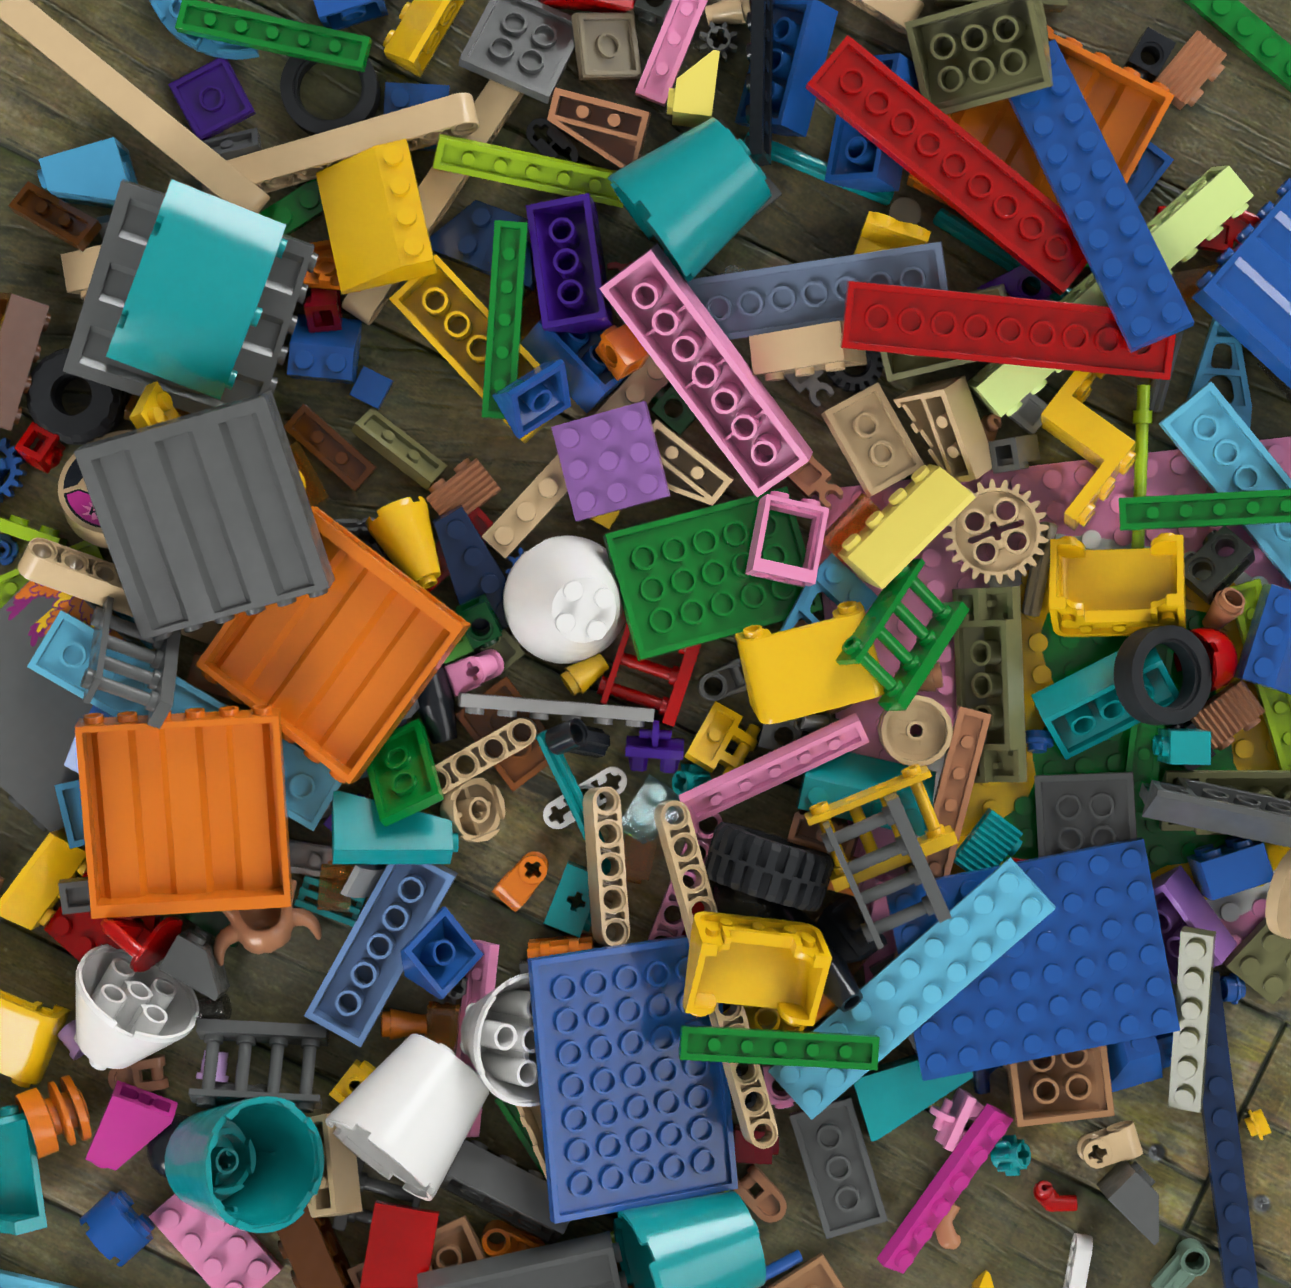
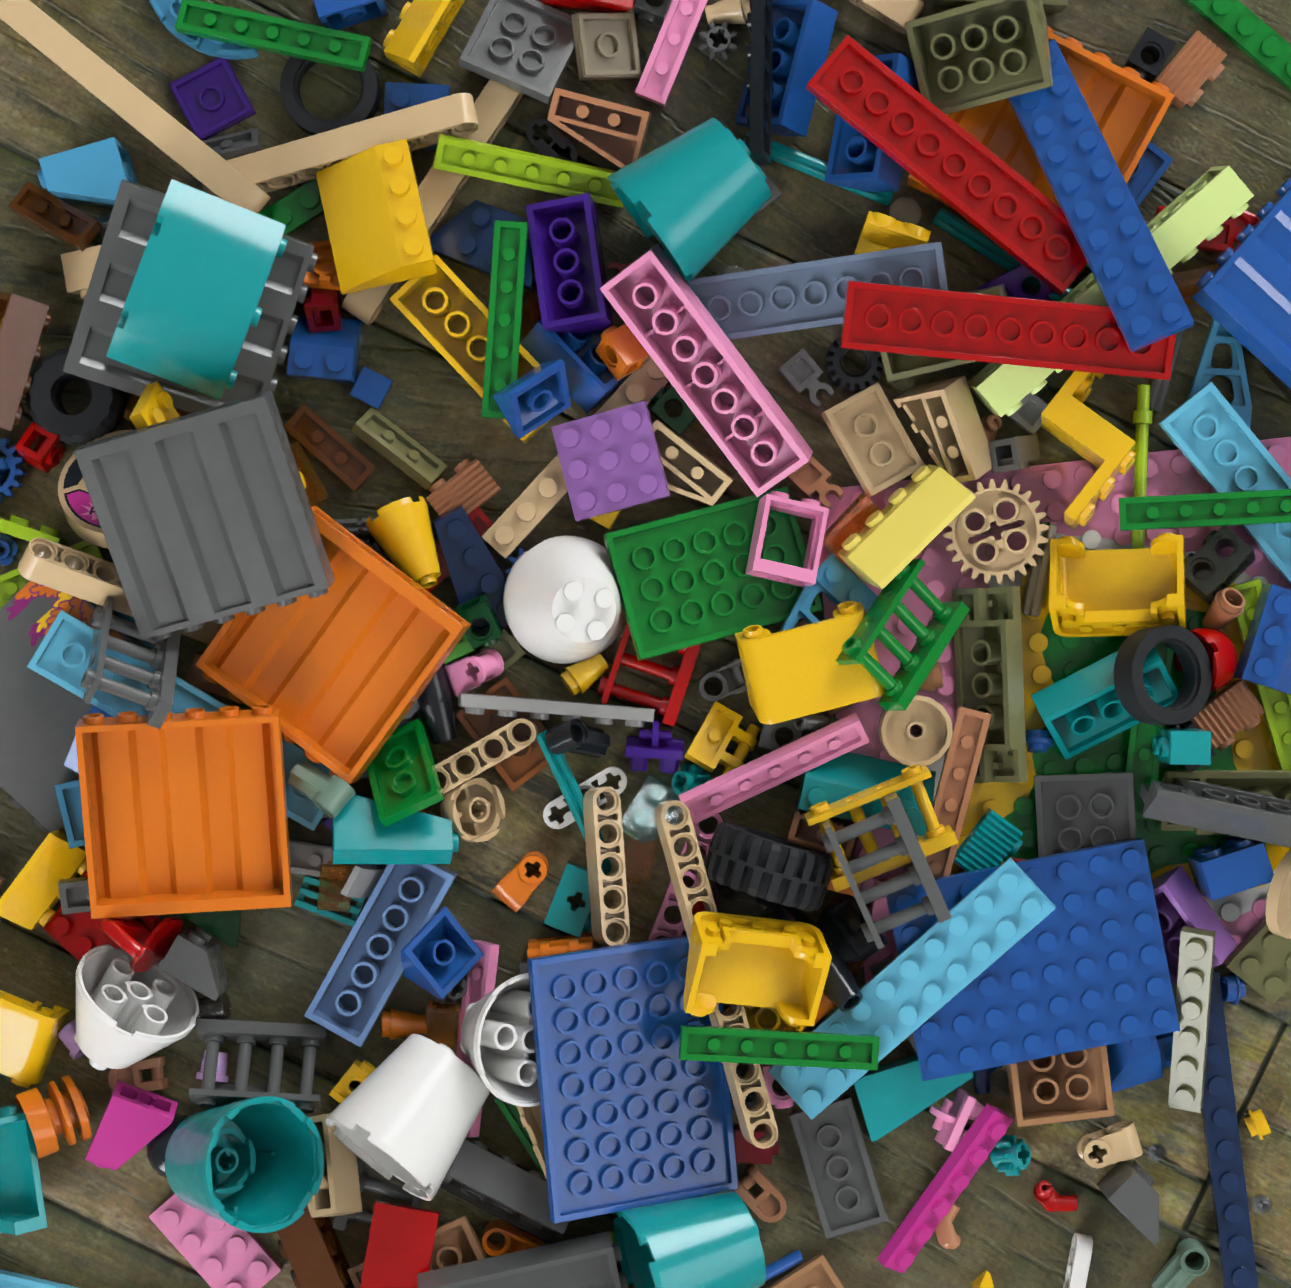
blue brick [79,1189,155,1267] -> none
nougat piece [213,879,322,966] -> none
light yellow slope [667,50,720,128] -> none
tan wedge [749,321,867,382] -> none
none -> sand green piece [288,761,356,819]

